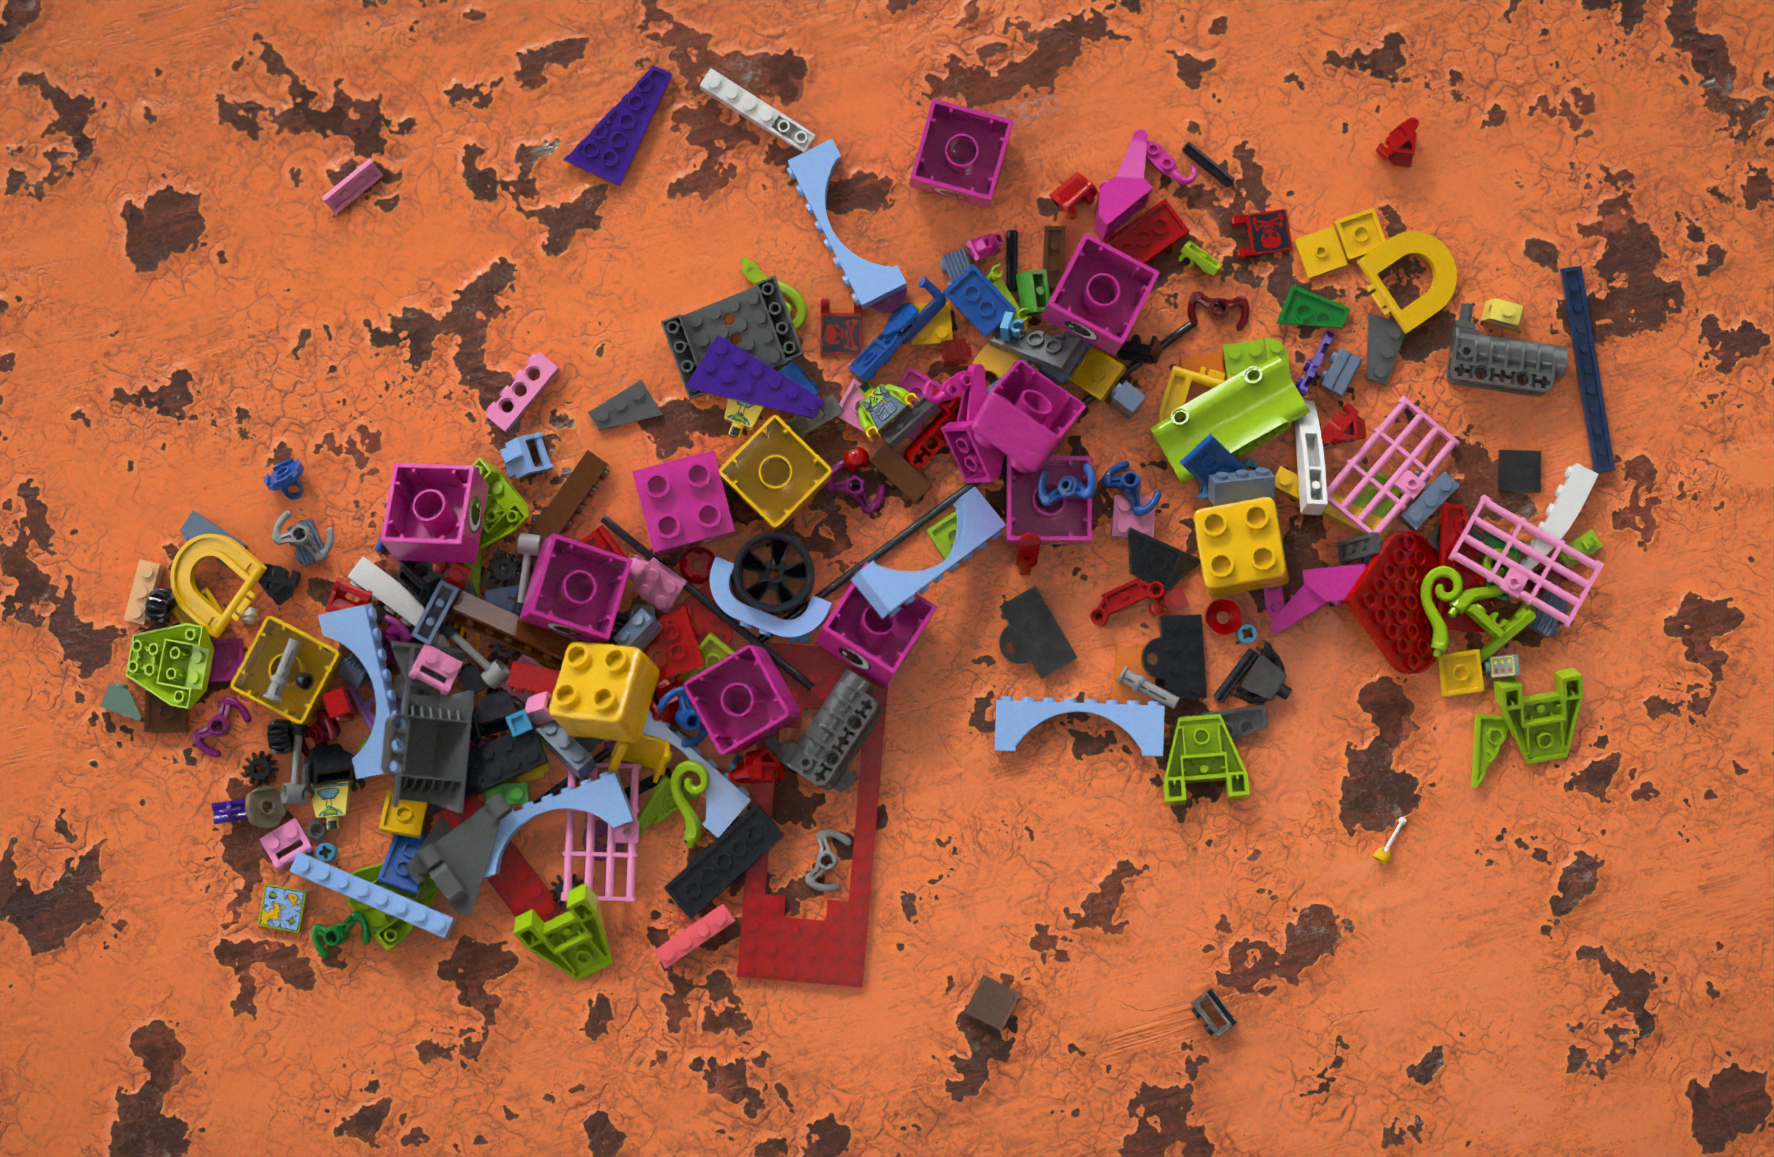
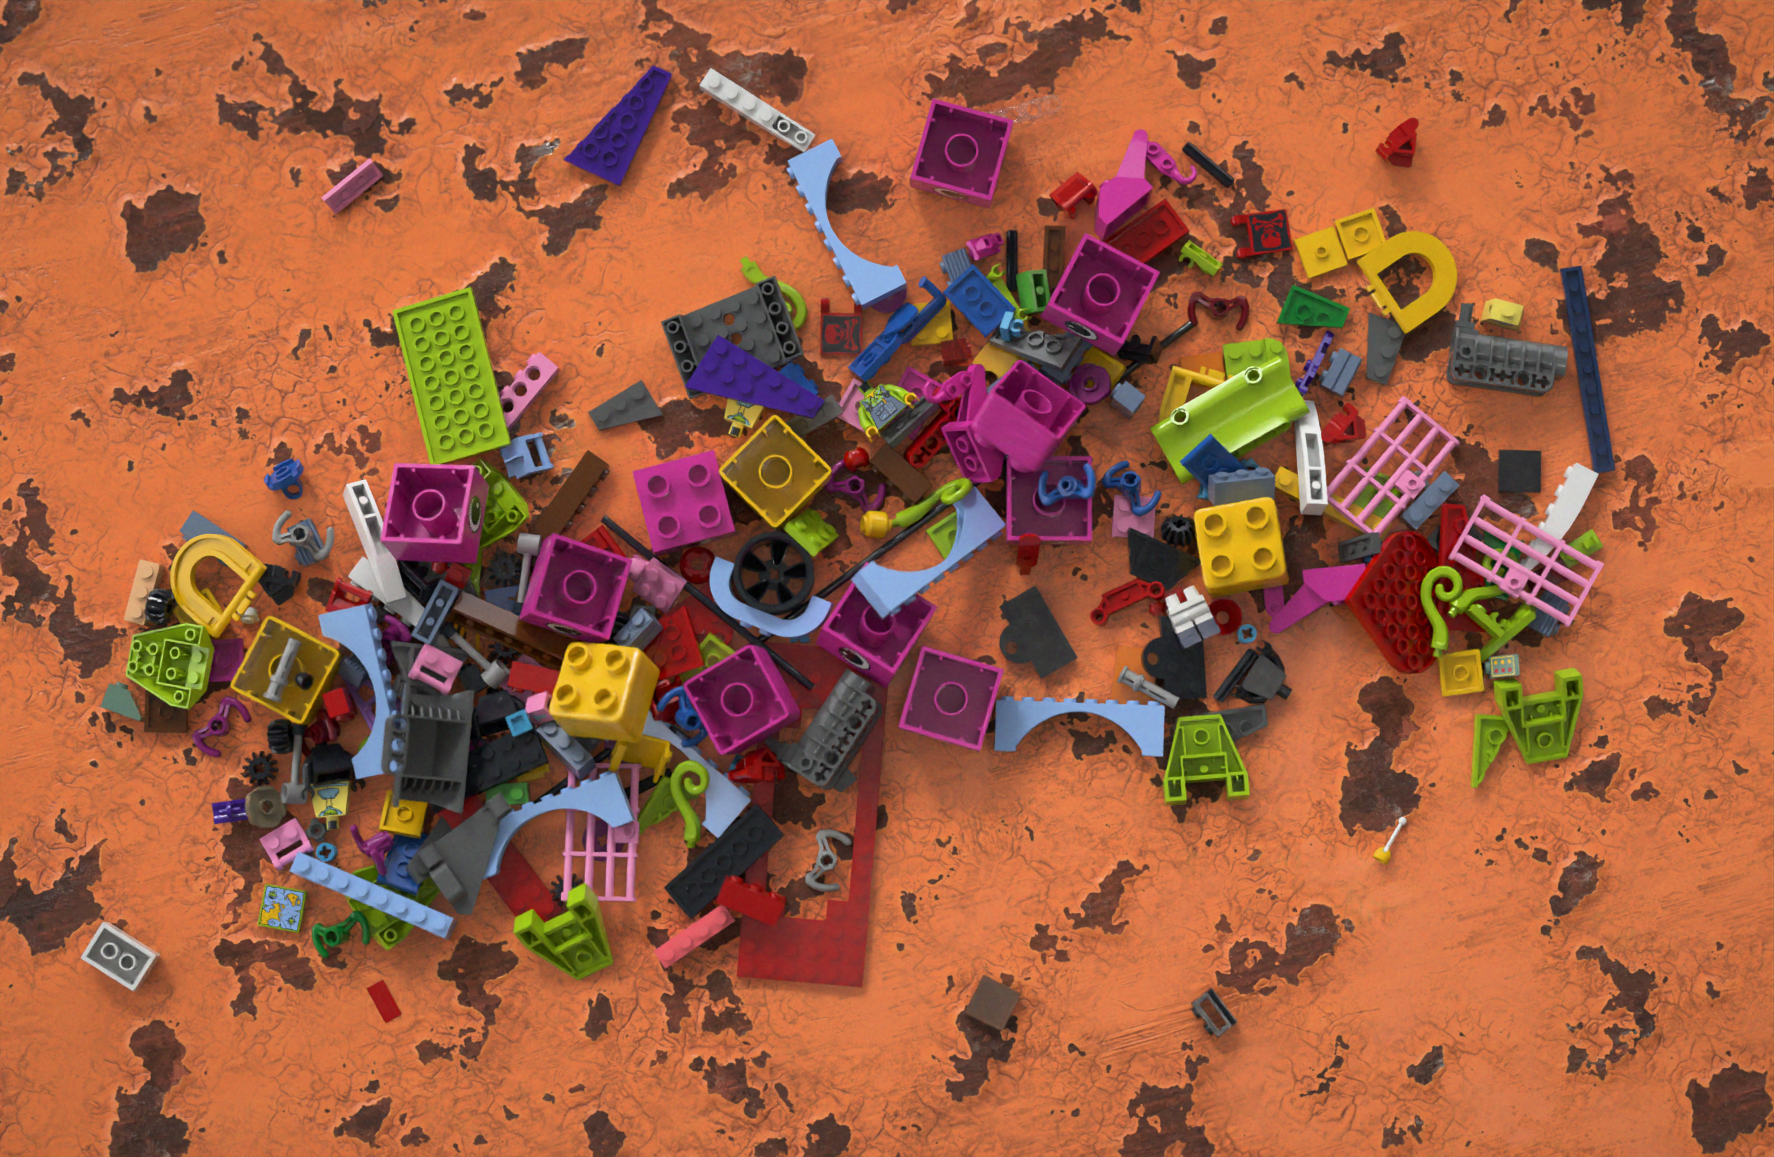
none -> white brick [81,922,161,991]
none -> white slope [343,479,406,604]
none -> magenta piece [350,825,395,876]
none -> red sticker [366,980,402,1024]
none -> lime plate [392,287,512,465]
none -> red brick [716,875,785,927]
none -> lime plate [783,508,839,557]
none -> yellow head [860,511,892,538]
none -> lime plant [892,478,973,528]
none -> dark pink brick [899,646,1004,752]
none -> magenta plate [1069,363,1111,406]
none -> black gear [1161,513,1196,548]
none -> white hips [1165,585,1221,649]

